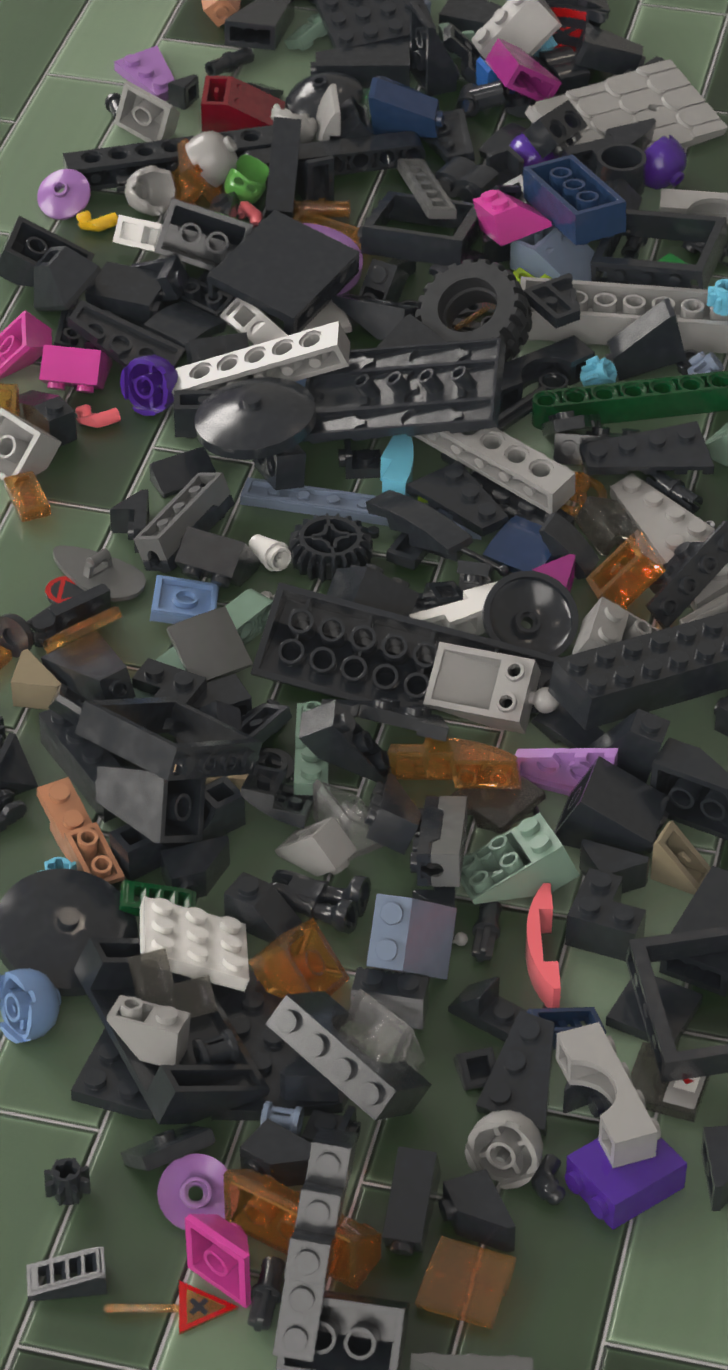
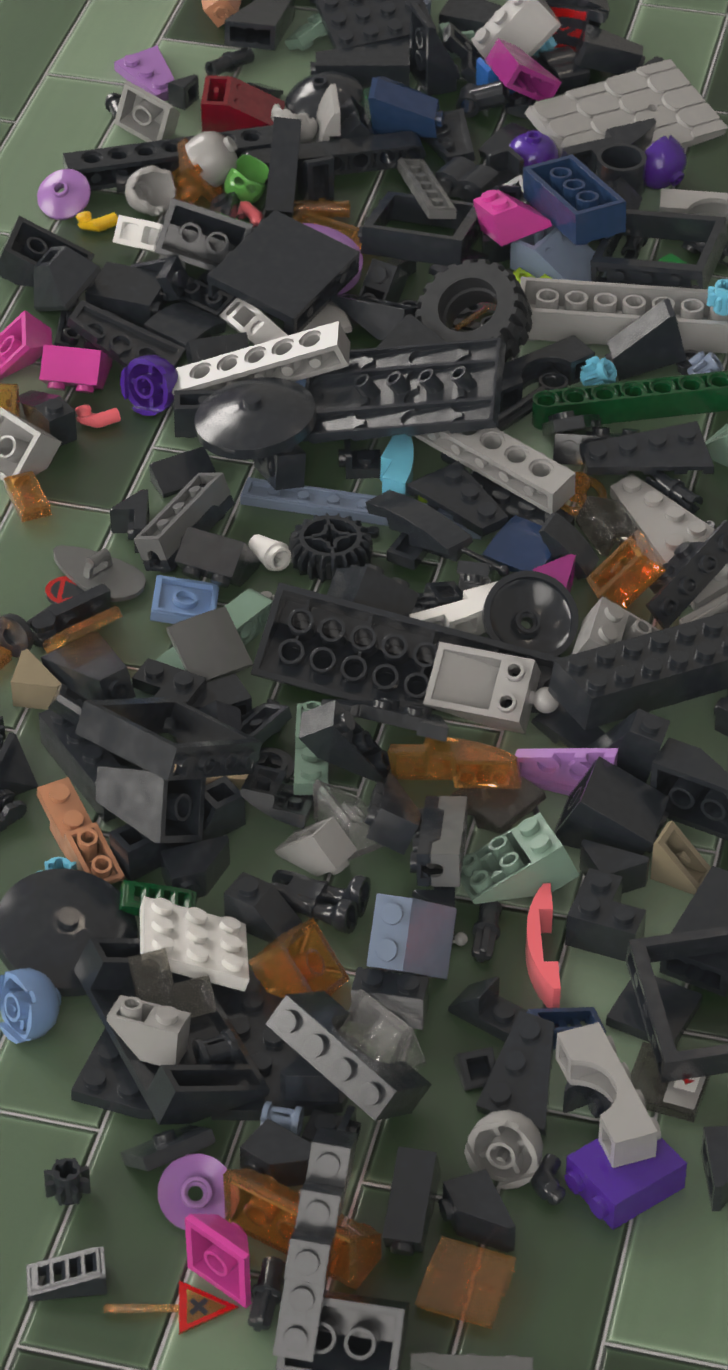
black brick [523,100,588,159] -> none
black wing [523,273,581,328] -> none

